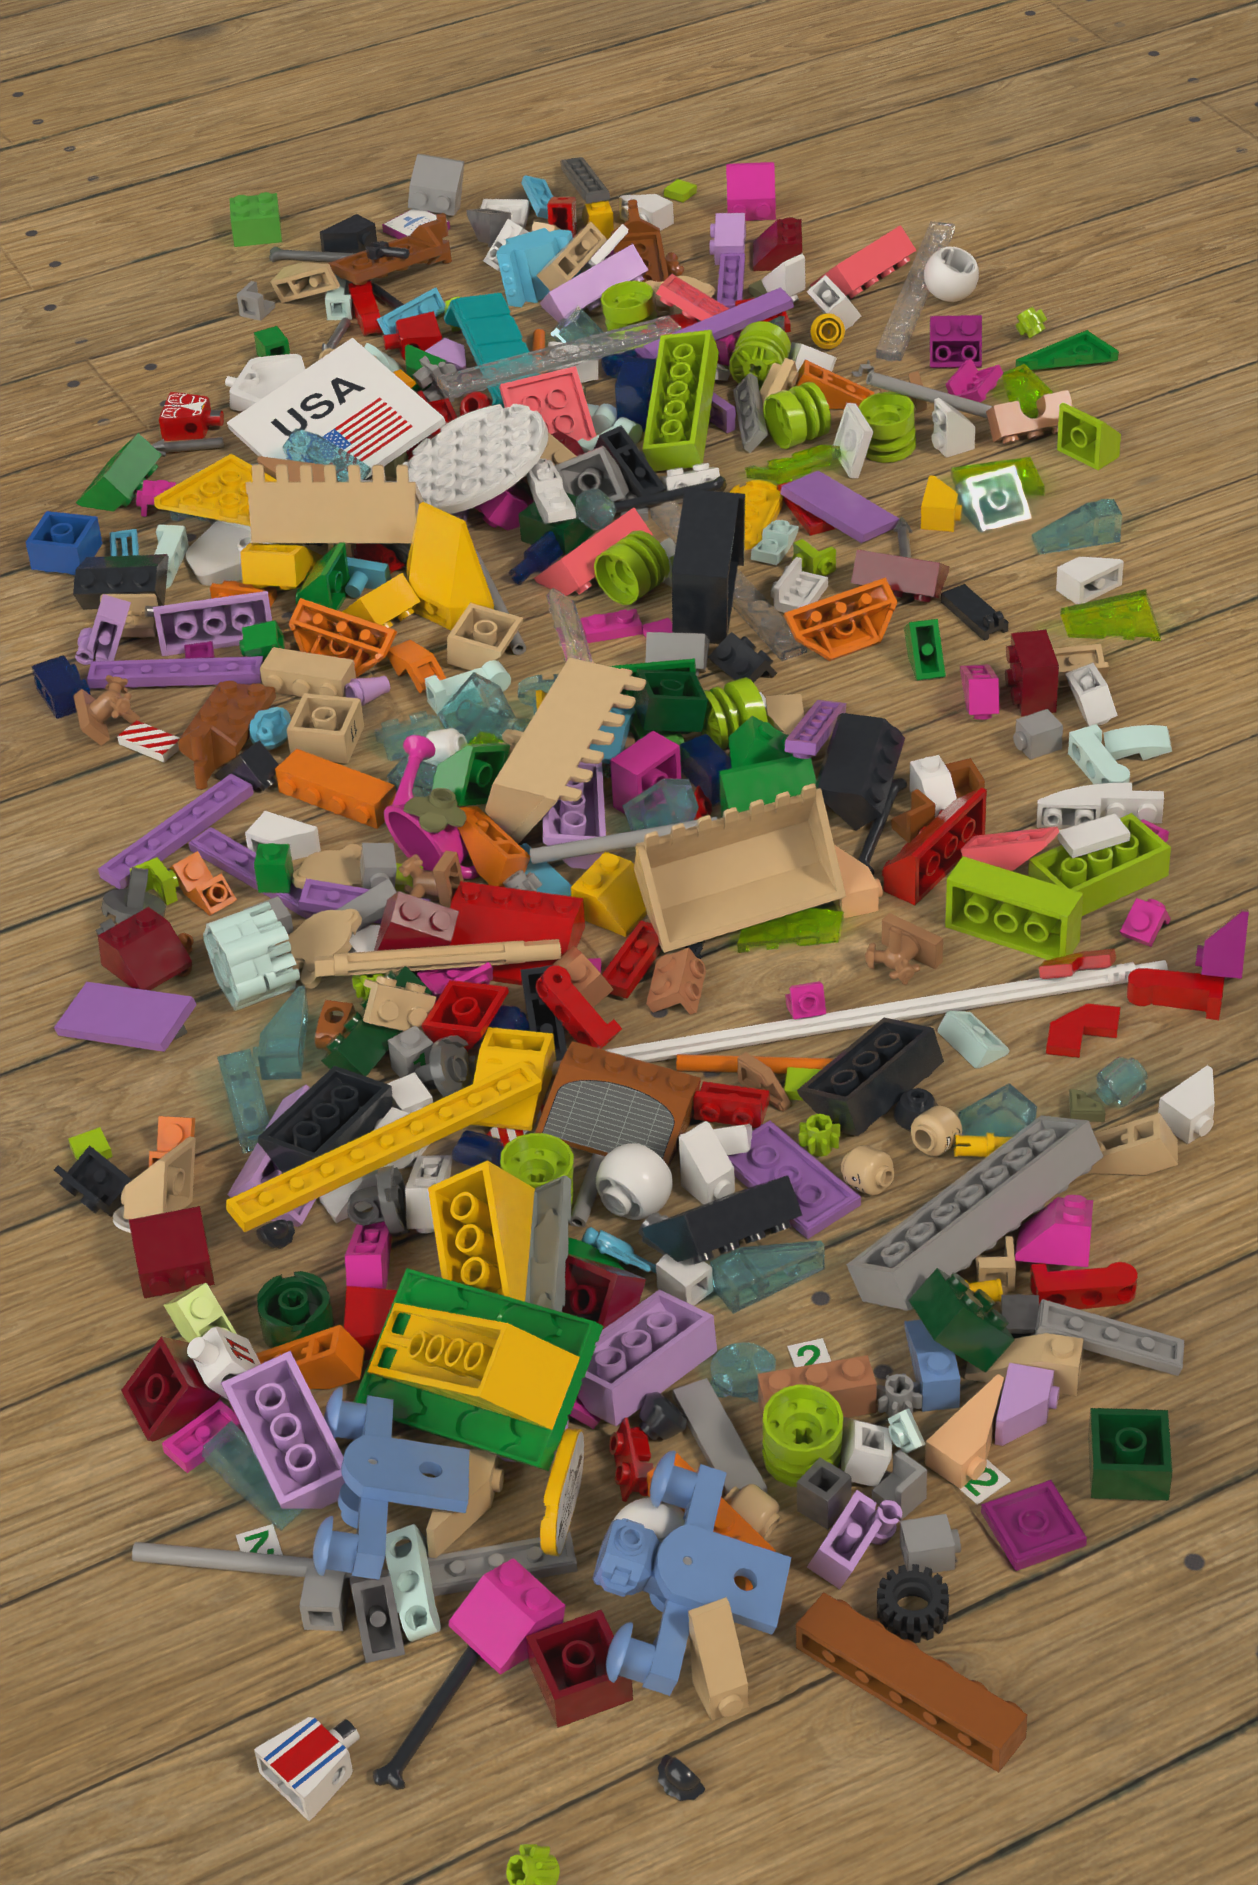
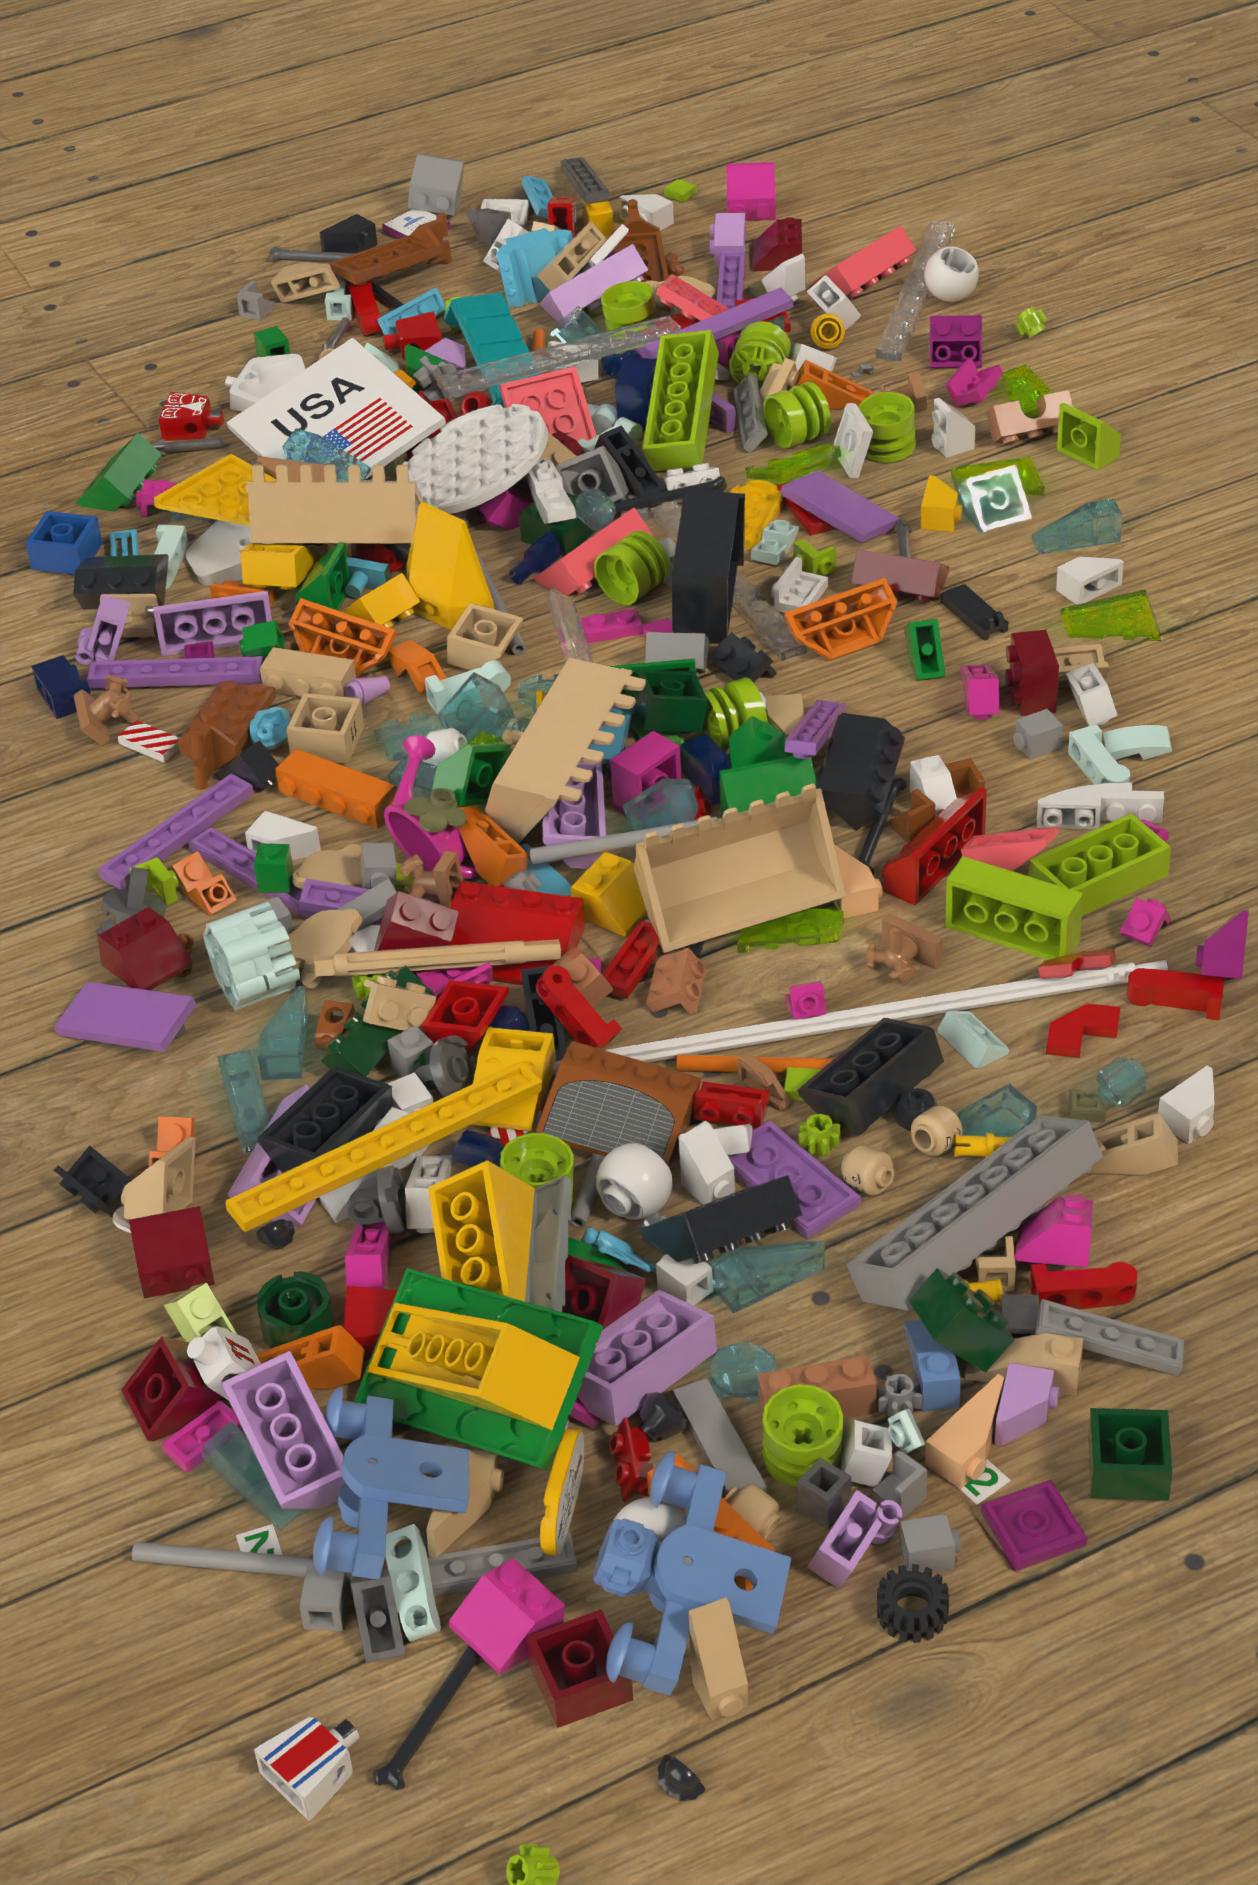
lime tile [68,1127,113,1161] -> none
bright green brick [229,192,282,247] -> none
black bar [366,241,410,260] -> none
white sticker [787,1338,831,1367] -> none
dark orange brick [796,1592,1028,1773] -> none
light grey piece [866,371,992,419] -> none
green wing [1015,330,1119,371] -> none
white tile [1058,814,1130,858] -> none

